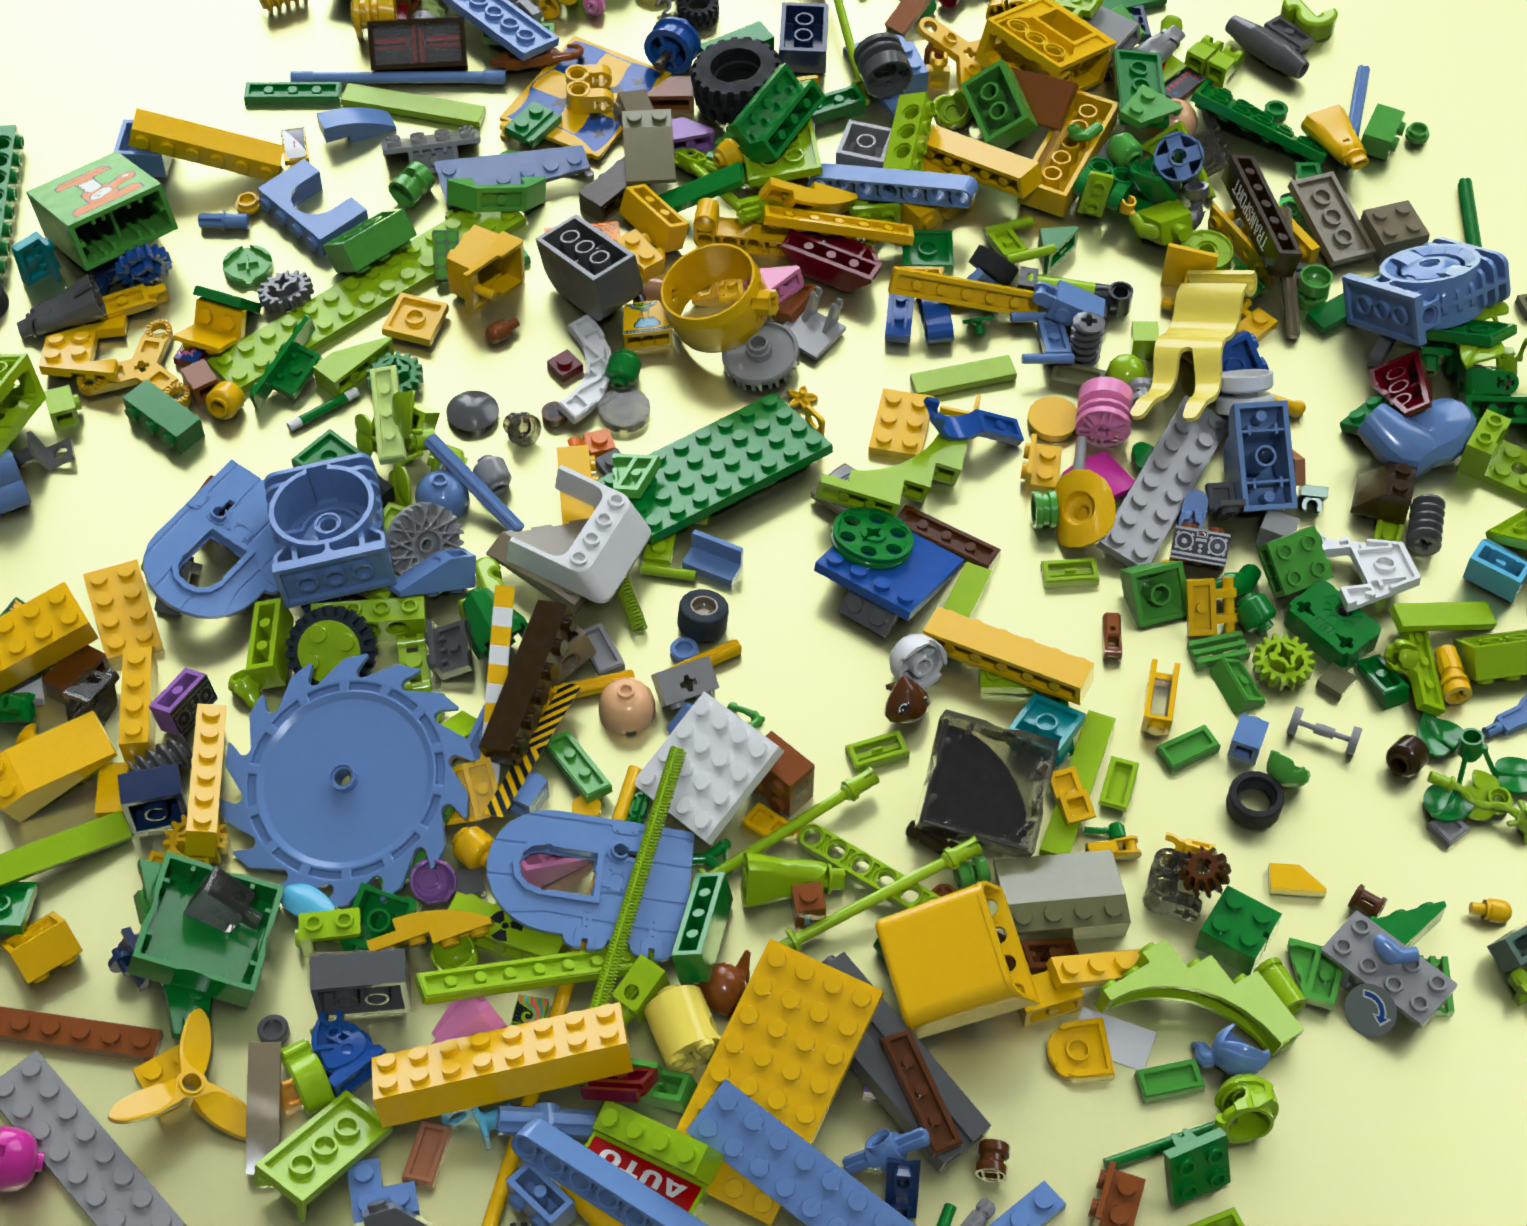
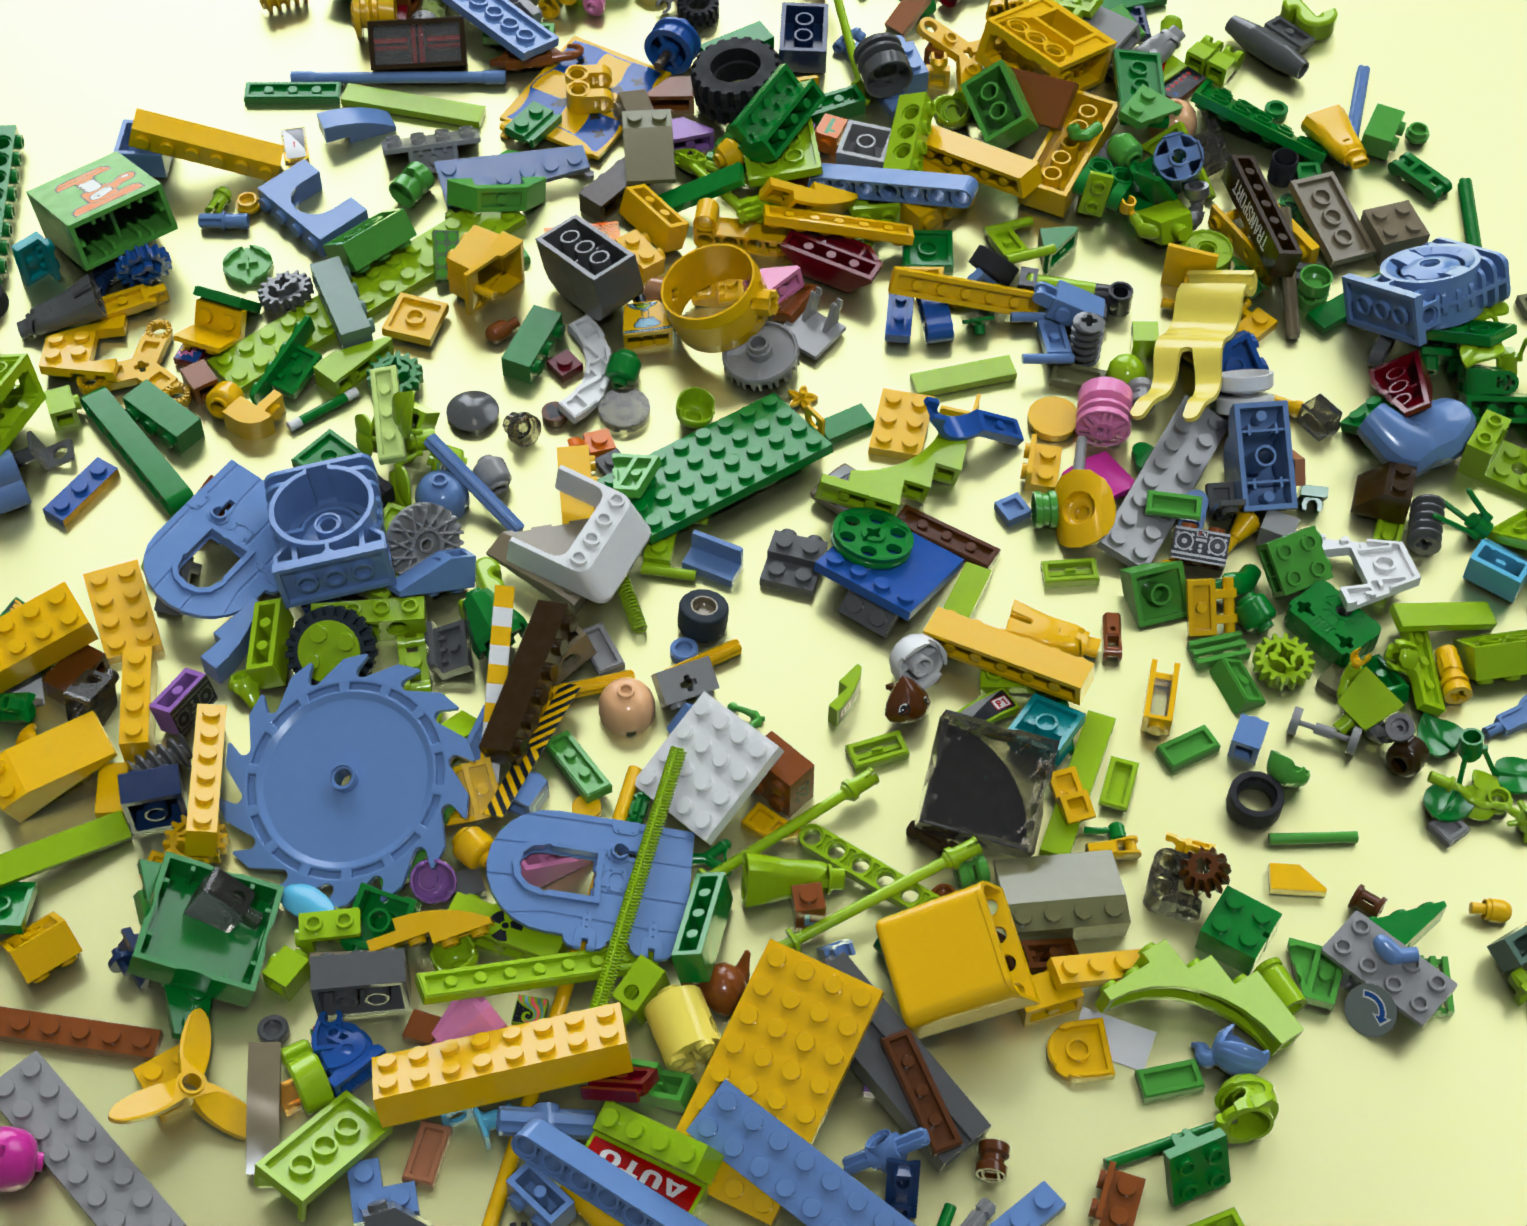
none -> plate [43,457,120,527]
none -> green beam [80,385,194,517]
none -> medium blue slope [200,598,259,685]
none -> lime pin [205,186,232,213]
none -> yellow brick [222,389,286,440]
none -> lime brick [261,945,310,1002]
none -> brick [309,256,376,349]
none -> dark orange tile [402,1009,441,1046]
none -> green brick [501,305,565,384]
none -> lime hair [675,387,715,429]
none -> dark grey plate [759,528,828,598]
none -> orange brick [815,113,848,156]
none -> tile [816,403,875,445]
none -> medium blue plate [816,938,856,961]
none -> lime slope [828,664,862,727]
none -> medium blue arm [832,27,866,53]
none -> slope [953,687,1020,736]
none -> medium blue tile [994,492,1032,527]
none -> yellow piece [1005,599,1101,658]
none -> bright green tile [1145,490,1203,521]
none -> yellow cone [1227,511,1261,555]
none -> black piece [1267,148,1299,188]
none -> bright green bar [1268,831,1359,845]
none -> clear smoke brick [1297,393,1343,441]
none -> lime torso [1332,647,1415,744]
none -> green plate [1388,152,1453,202]
none -> green plant [1432,488,1494,540]

